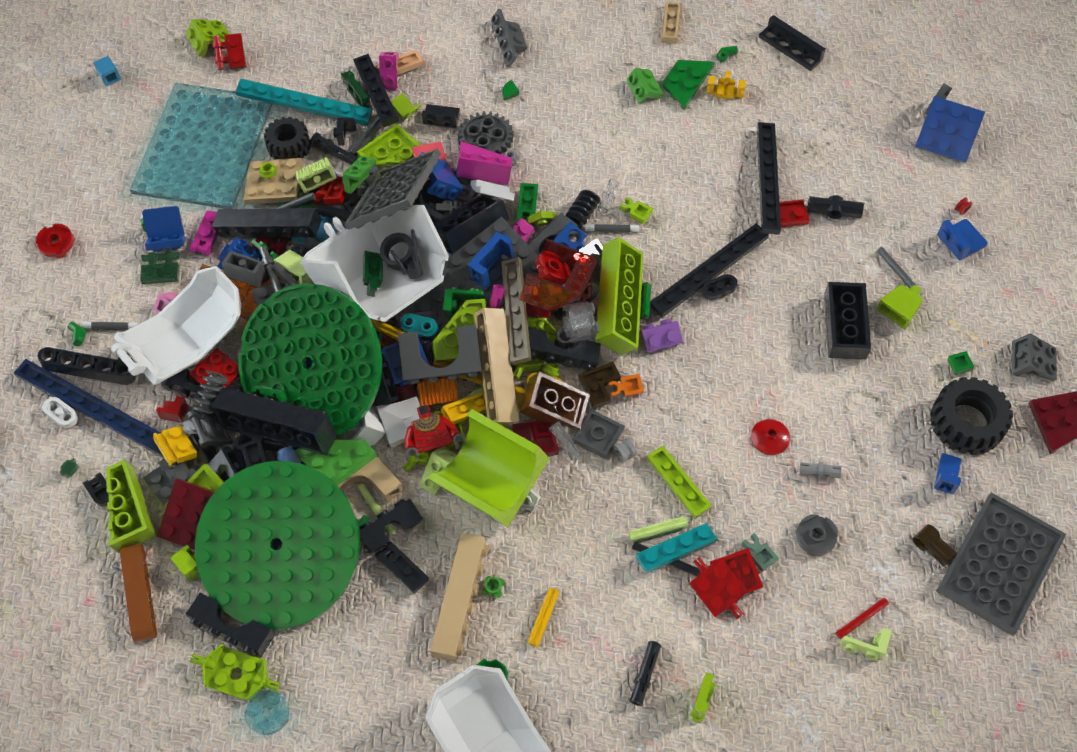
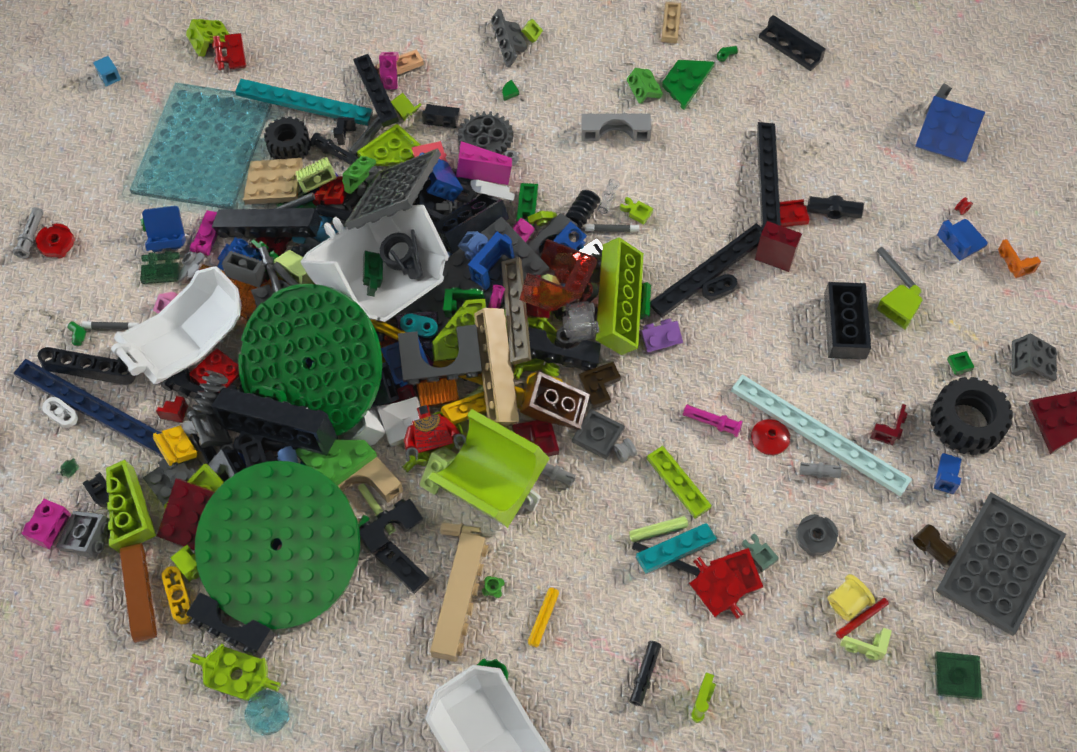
lime plate [259,162,277,179] -> none
dark green hinge [341,70,370,108] -> none
red plate [535,251,571,286] -> none
clear pin [549,421,582,461] -> none
orange plate [608,374,644,397] -> none
yellow piece [706,70,746,100] -> none
none -> light grey pin [13,207,44,259]
none -> dark pink brick [22,499,71,550]
none -> dark grey plate [56,511,110,559]
none -> yellow beam [162,566,191,625]
none -> light grey plate [178,251,204,282]
none -> tan axle [440,522,481,539]
none -> medium blue brick [458,231,488,260]
none -> lime tile [521,19,543,43]
none -> light grey pin [541,463,576,487]
none -> light grey arch [581,113,651,141]
none -> dark pink pin [683,404,743,437]
none -> light aqua plate [731,374,912,497]
none -> dark red brick [755,221,802,272]
none -> light yellow piece [827,574,875,621]
none -> dark red bracket [870,404,908,446]
none -> clear green plate [934,651,982,700]
none -> orange bracket [998,239,1041,278]

